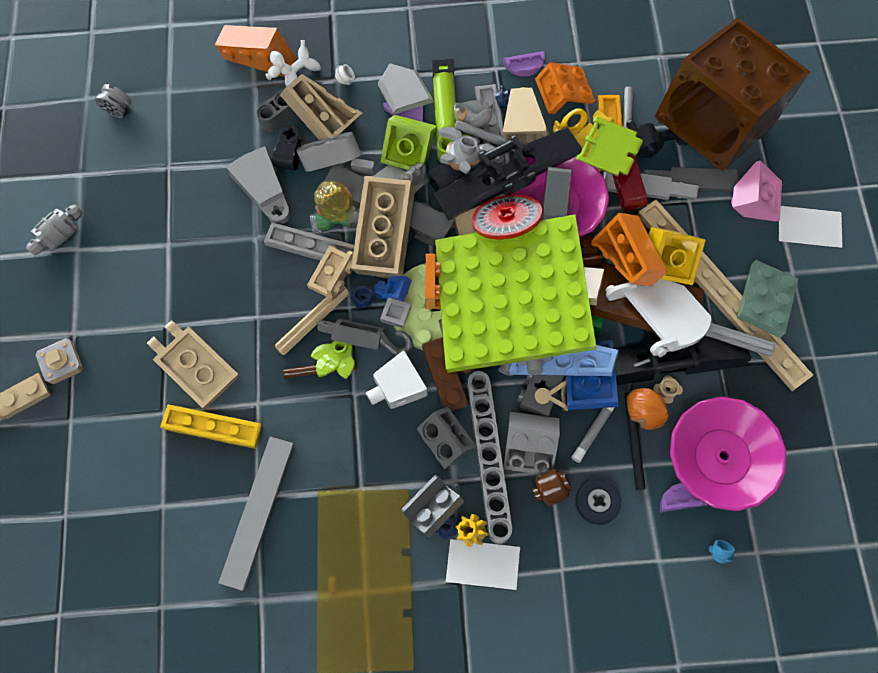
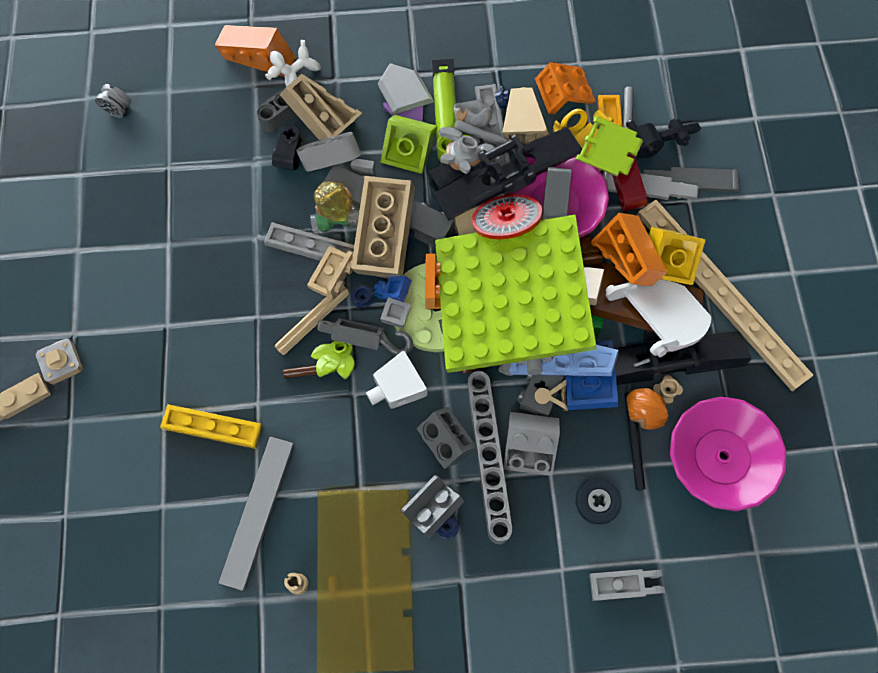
light grey piece [26,204,83,256] -> none
tan tile [147,320,239,410] -> none
light grey piece [226,146,291,225] -> none
white plate [335,64,355,85] -> none
light grey hinge [372,163,429,193] -> none
reddish brown plate [422,337,468,411] -> none
white sticker [446,539,520,590] -> none
yellow gear [455,514,489,547] -> none
medium lavender tile [503,51,545,76] -> none
reddish brown head [532,468,572,506] -> none
light grey bar [571,407,615,463] -> none
reddish brown piece [654,17,810,172] -> none
medium lavender tile [660,483,707,513] -> none
light grey axle [704,323,775,356] -> none
dark azure plate [709,540,735,563] -> none
bright pink slope [731,160,782,222] -> none
sand green plate [737,260,798,338] -> none
white sticker [779,206,842,248] -> none
none -> tan pin [284,573,309,595]
none -> light grey hinge [589,569,665,601]

